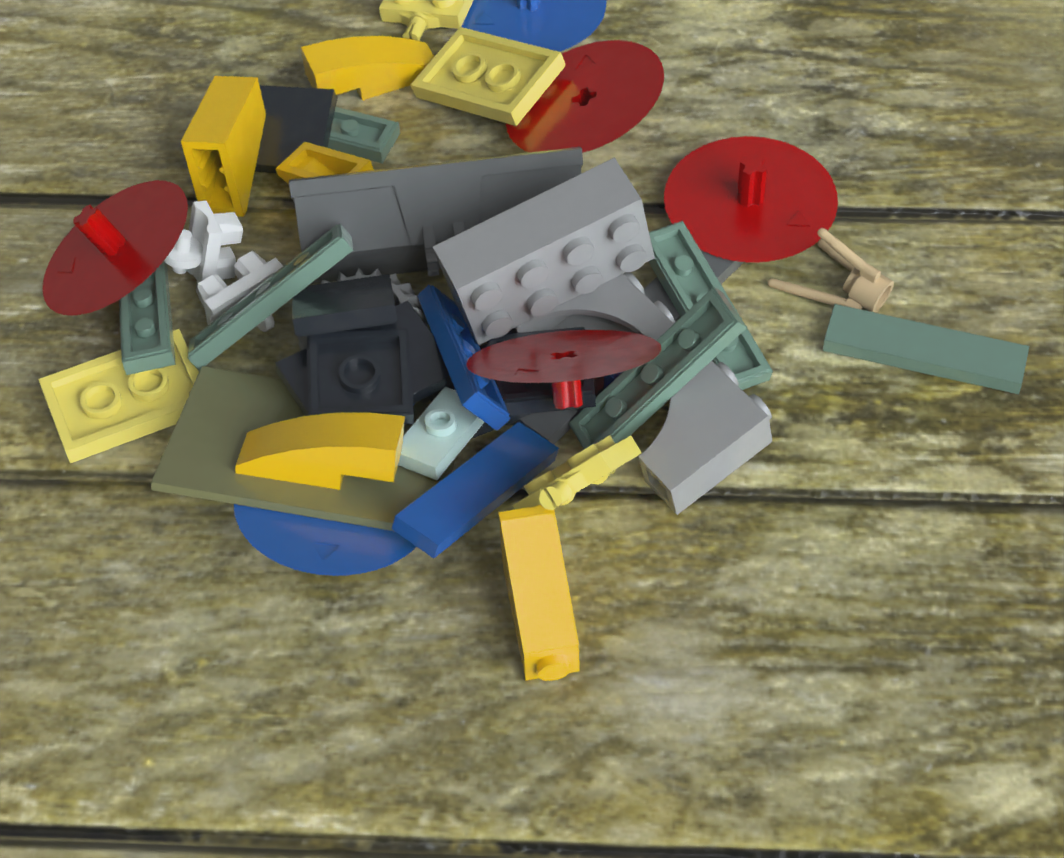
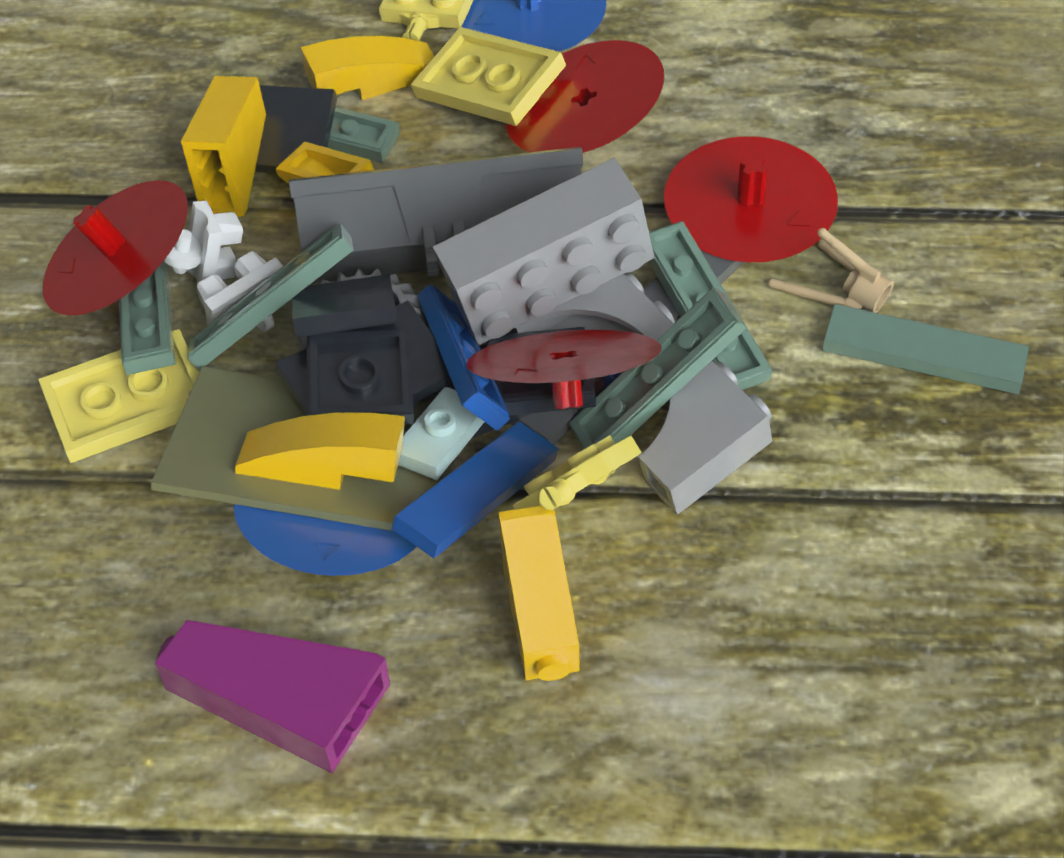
none -> magenta slope [155,620,390,773]

